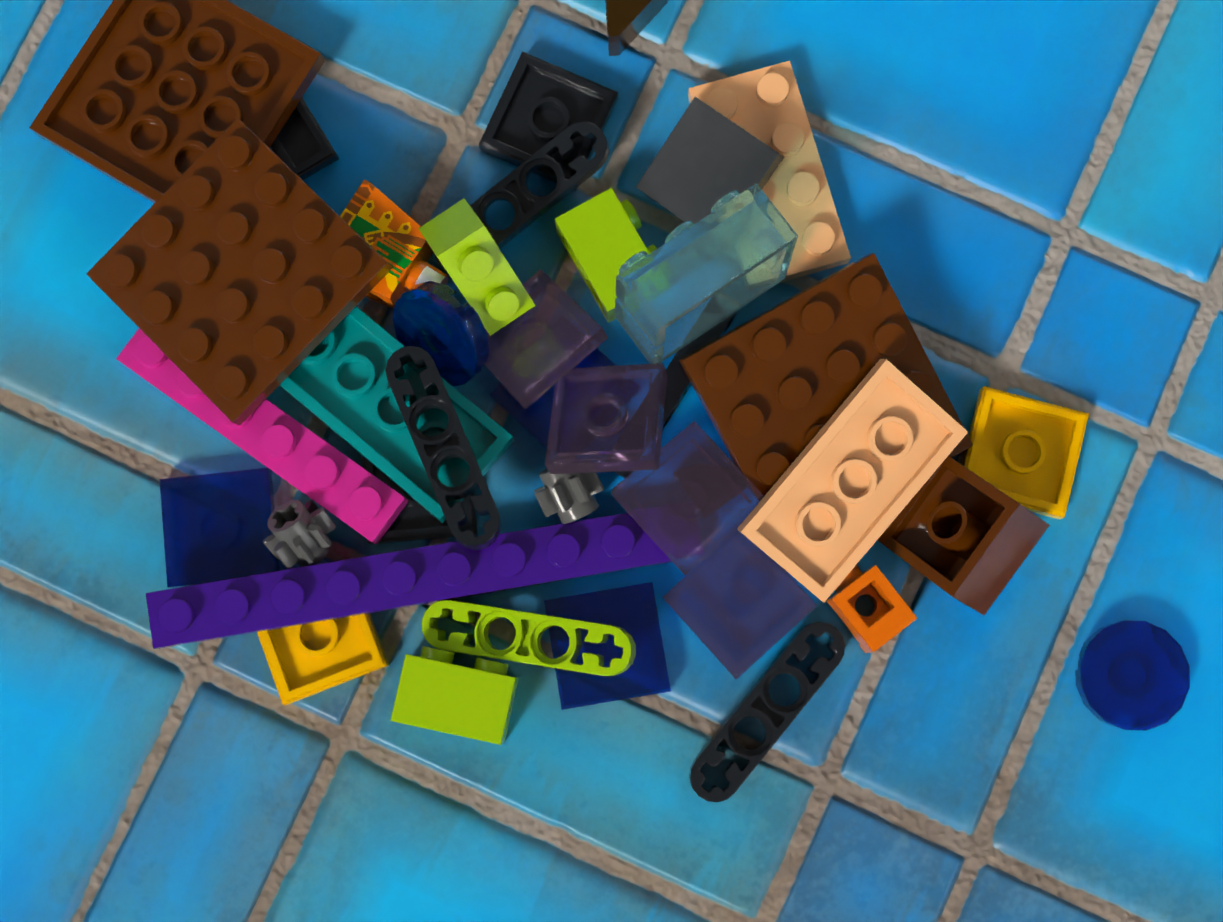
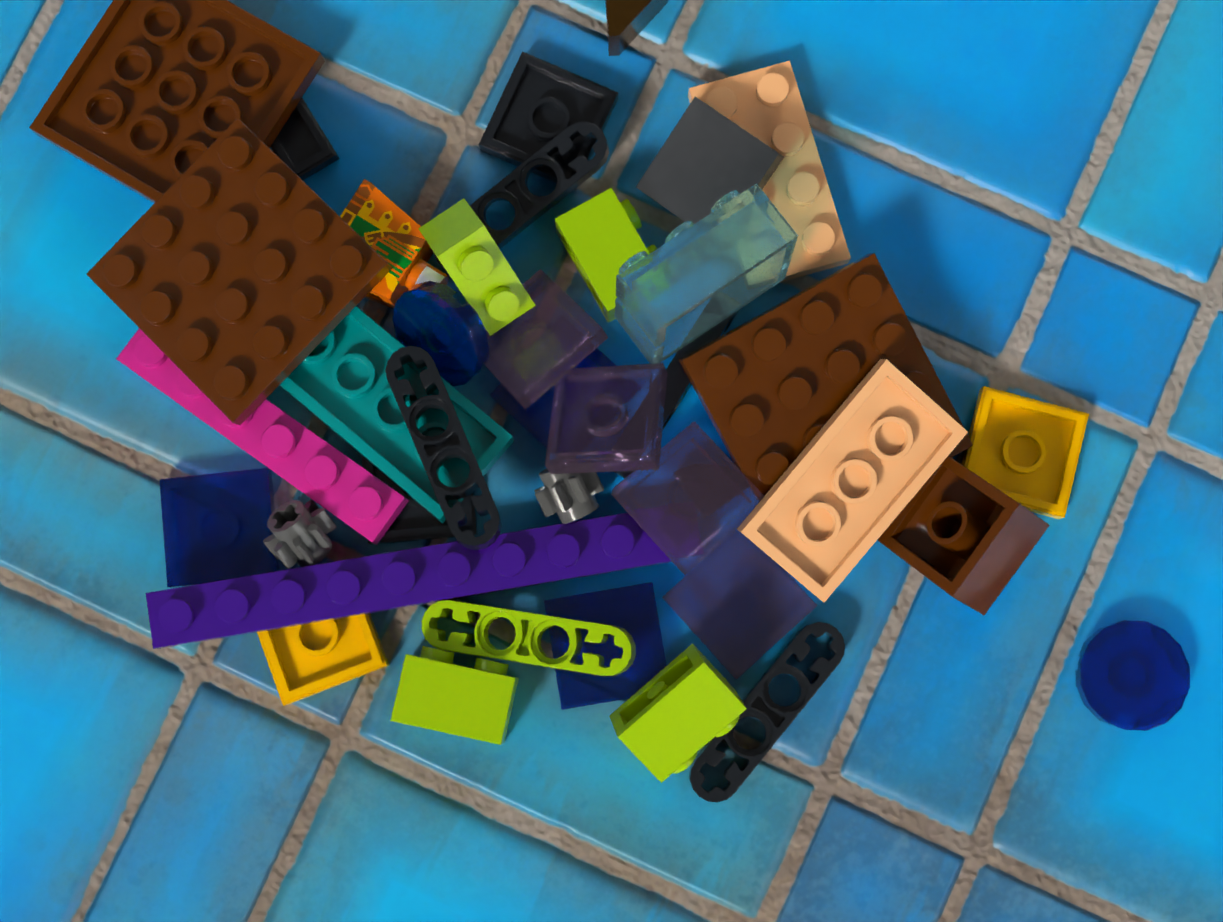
orange brick [826,565,917,653] -> none
none -> lime brick [609,643,747,783]

